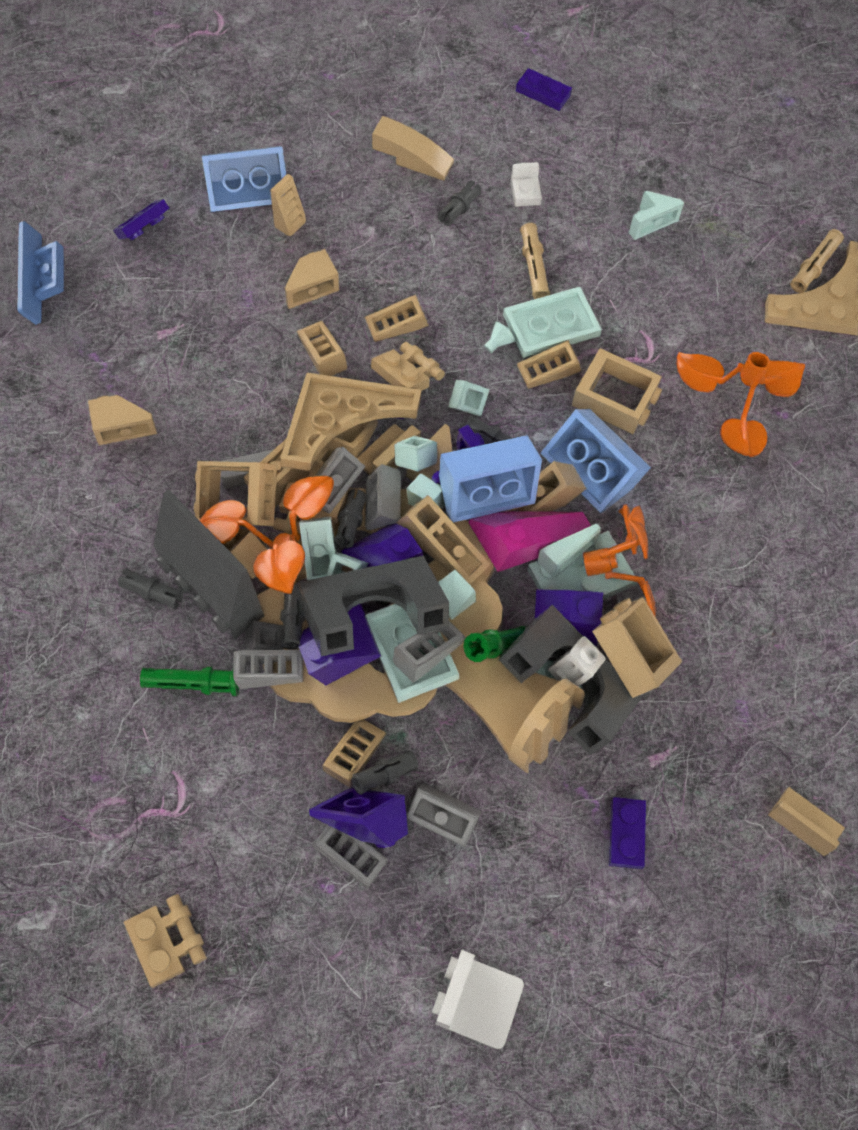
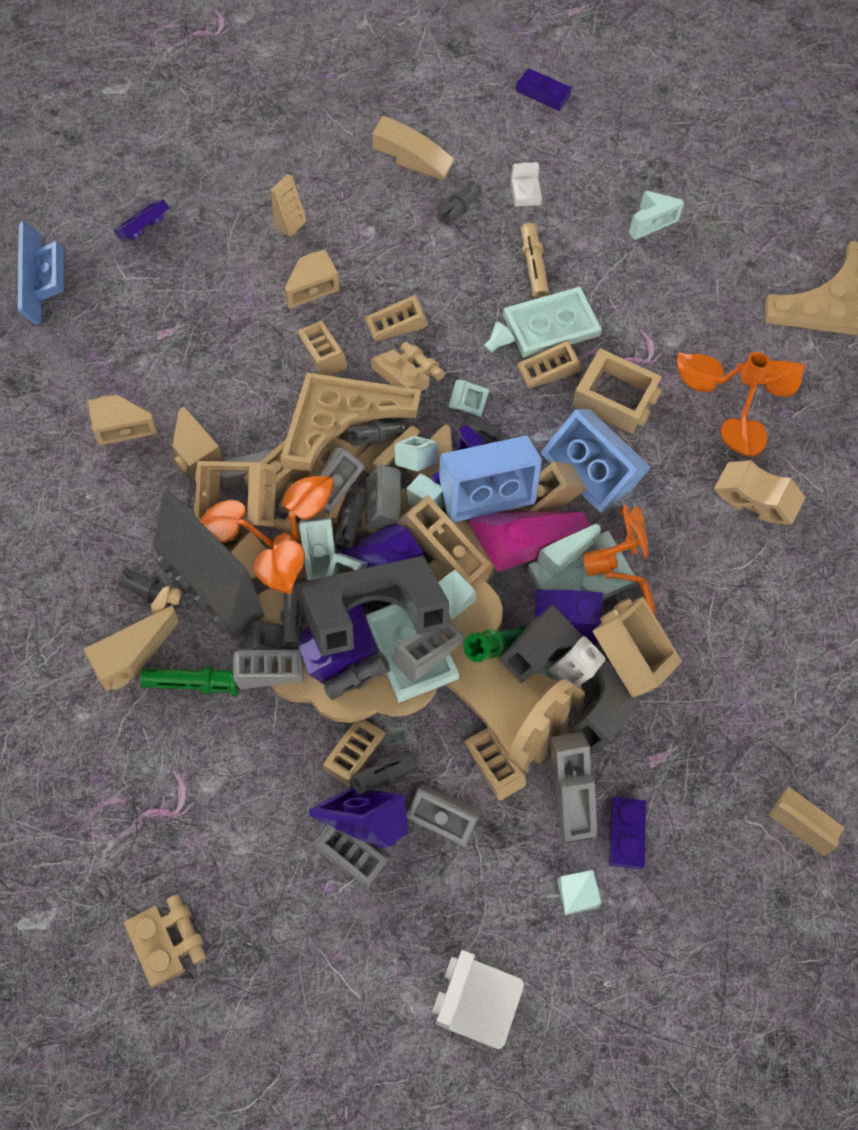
light blue slope [202,146,286,212] -> none
tan pin [790,229,844,293] -> none
none -> tan slope [84,605,179,691]
none -> tan arm [151,585,182,615]
none -> tan slope [172,407,223,480]
none -> dark grey pin [323,652,391,700]
none -> dark grey pin [347,419,405,446]
none -> tan slope [464,727,526,801]
none -> light grey slope [550,732,597,842]
none -> light aqua slope [557,870,601,915]
none -> tan brick [714,460,806,525]

